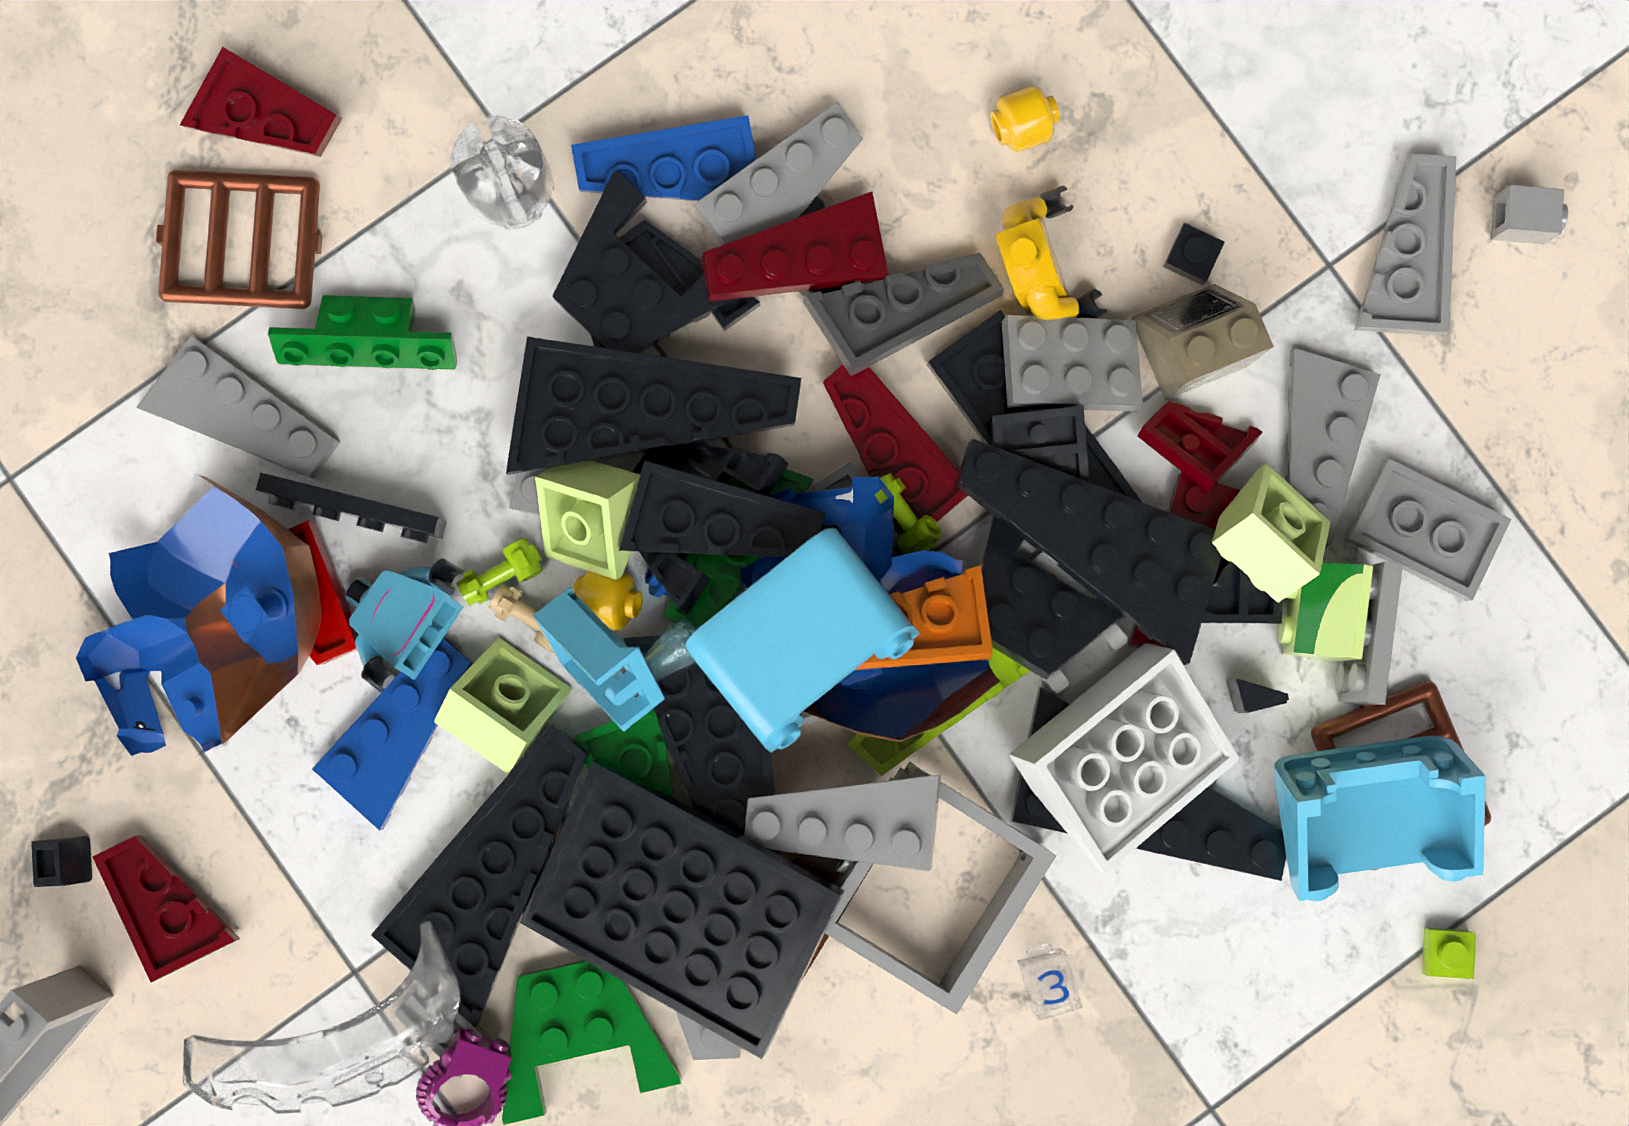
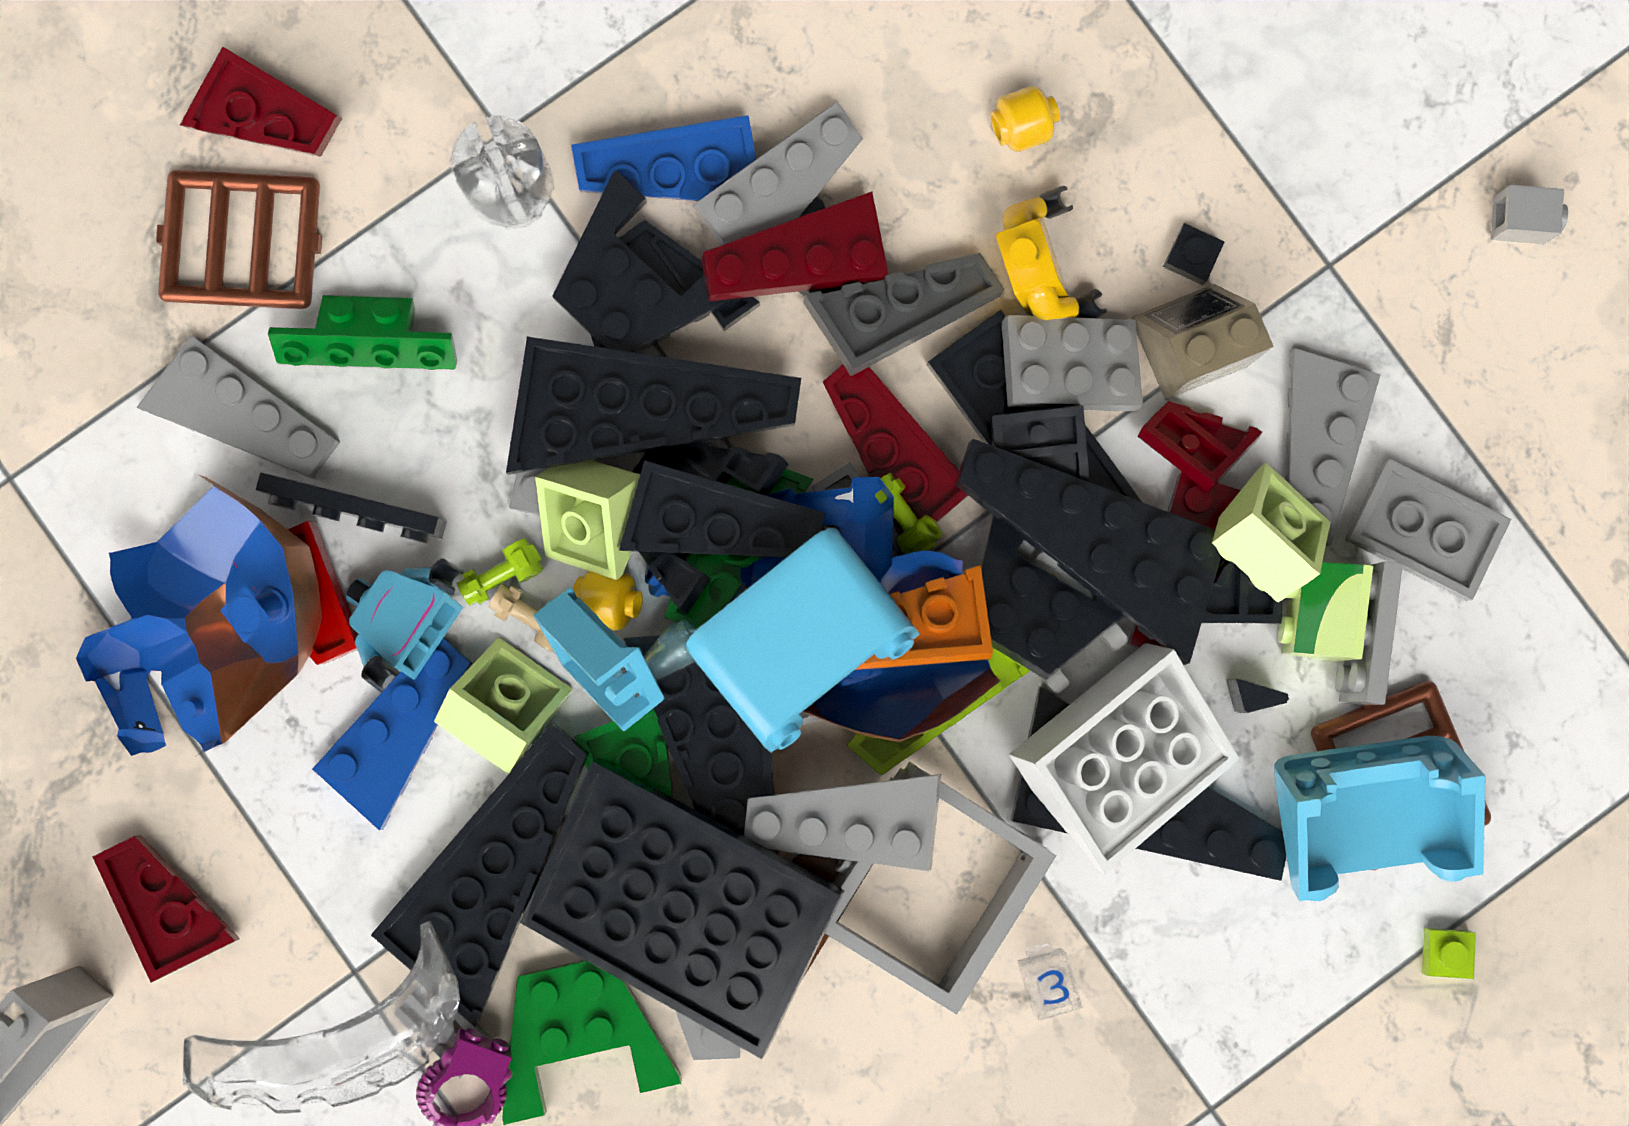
black slope [31,836,92,887] -> none
light grey wing [1354,153,1456,336] -> none

